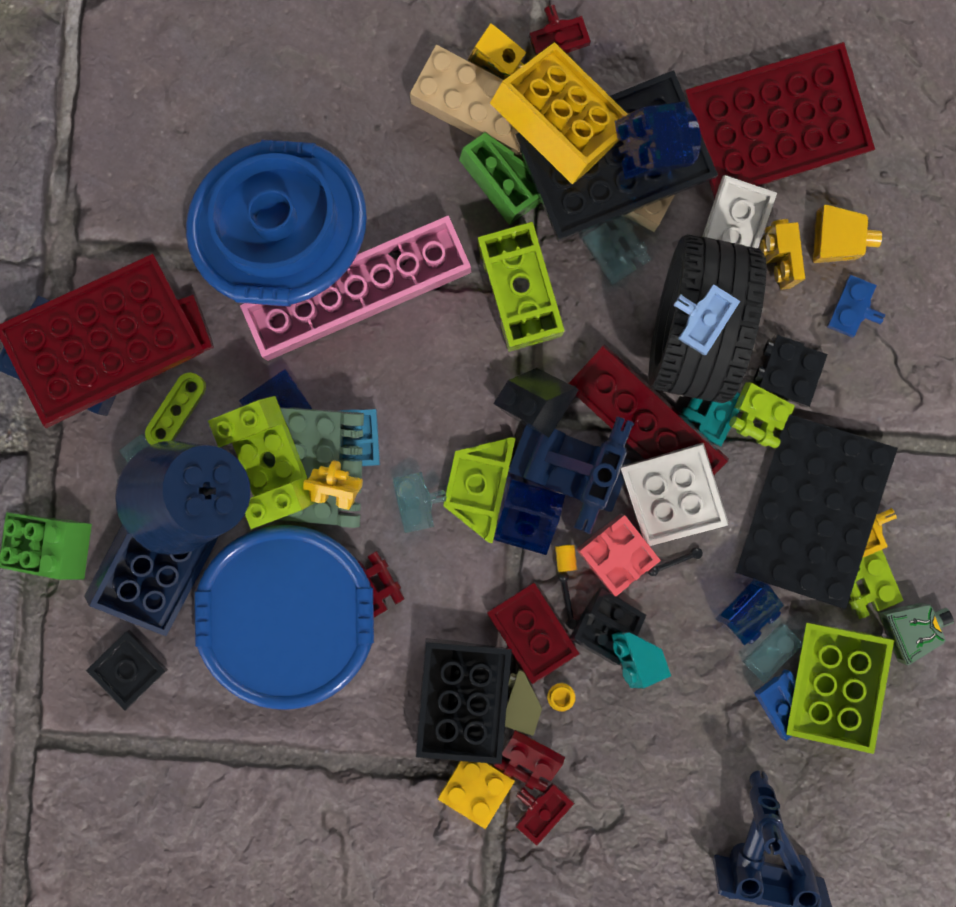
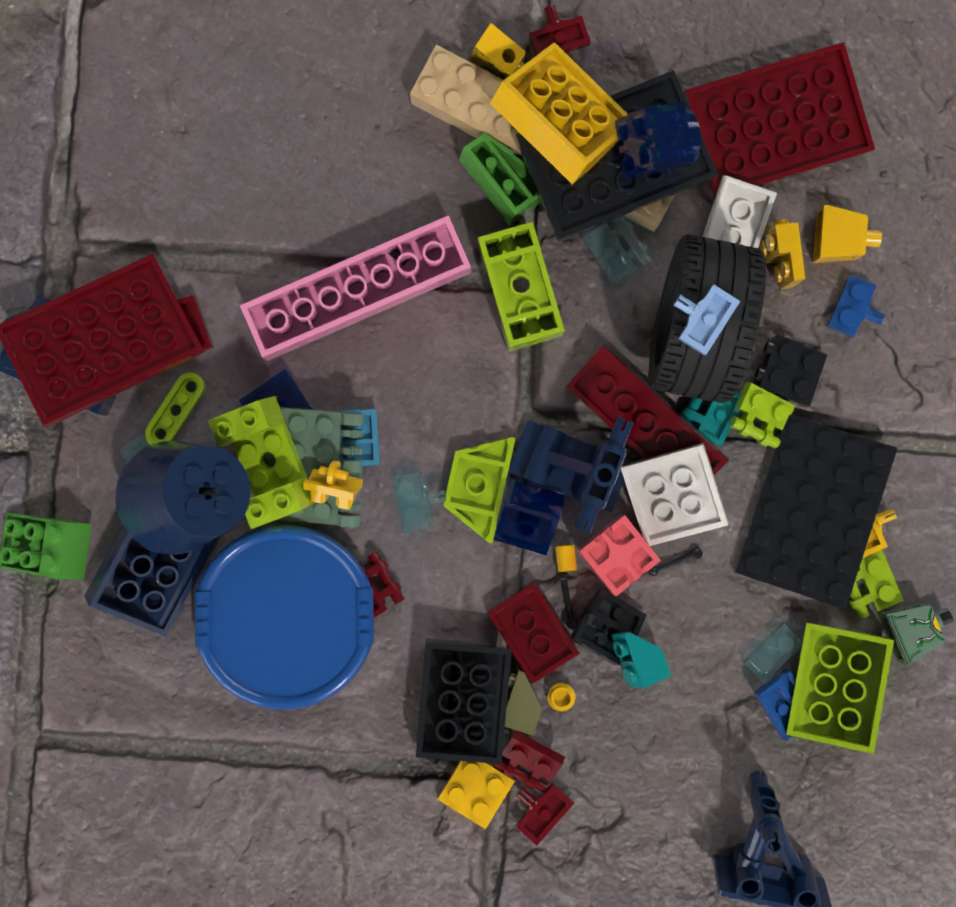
black plate [86,630,168,711] -> none
blue piece [186,140,367,307] -> none
black slope [493,368,579,438] -> none
clear blue slope [715,579,784,646] -> none

